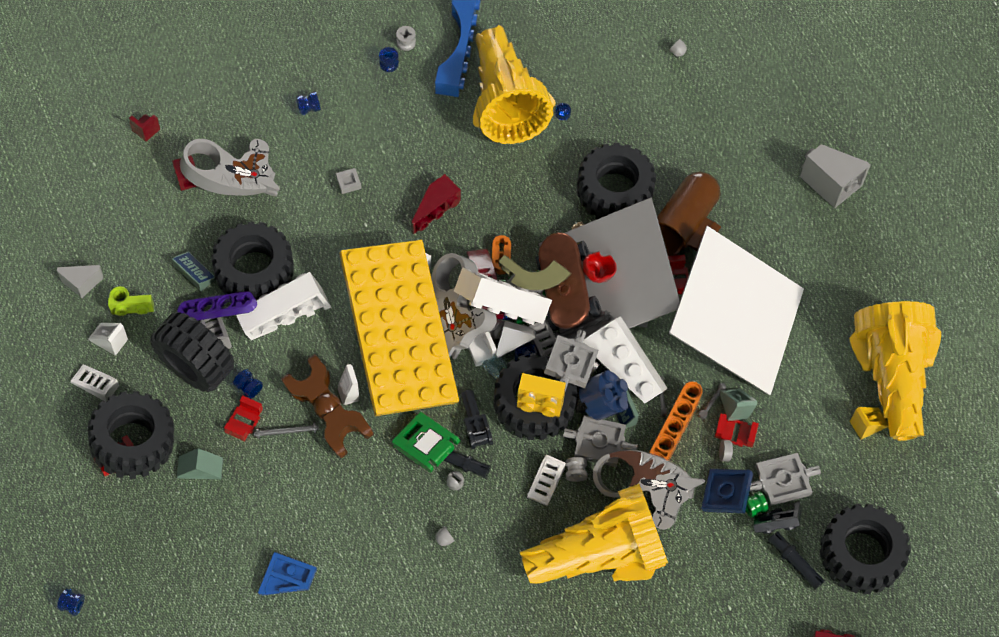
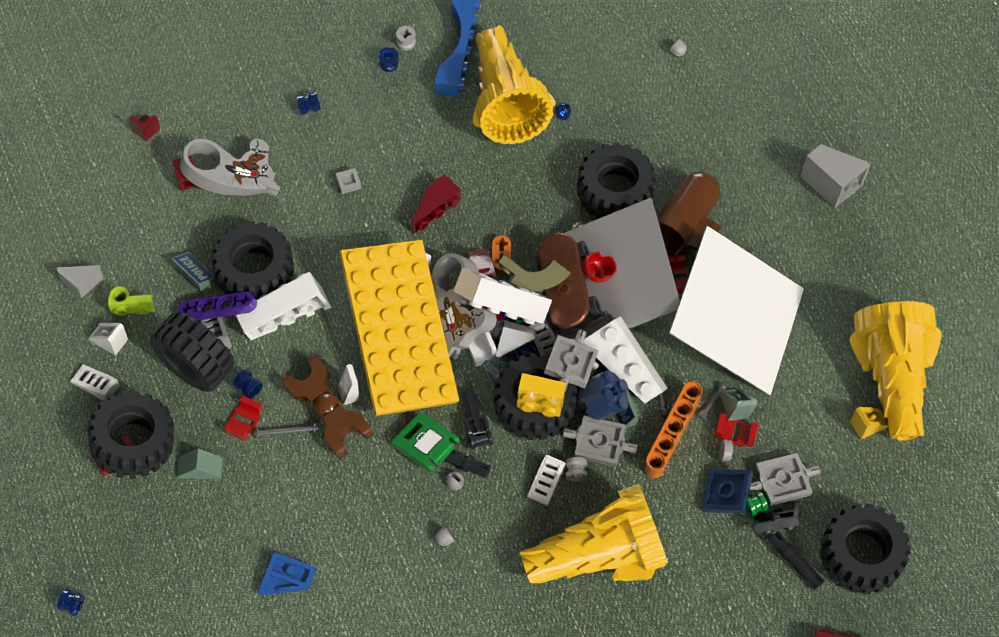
light grey animal [593,450,705,530] -> none

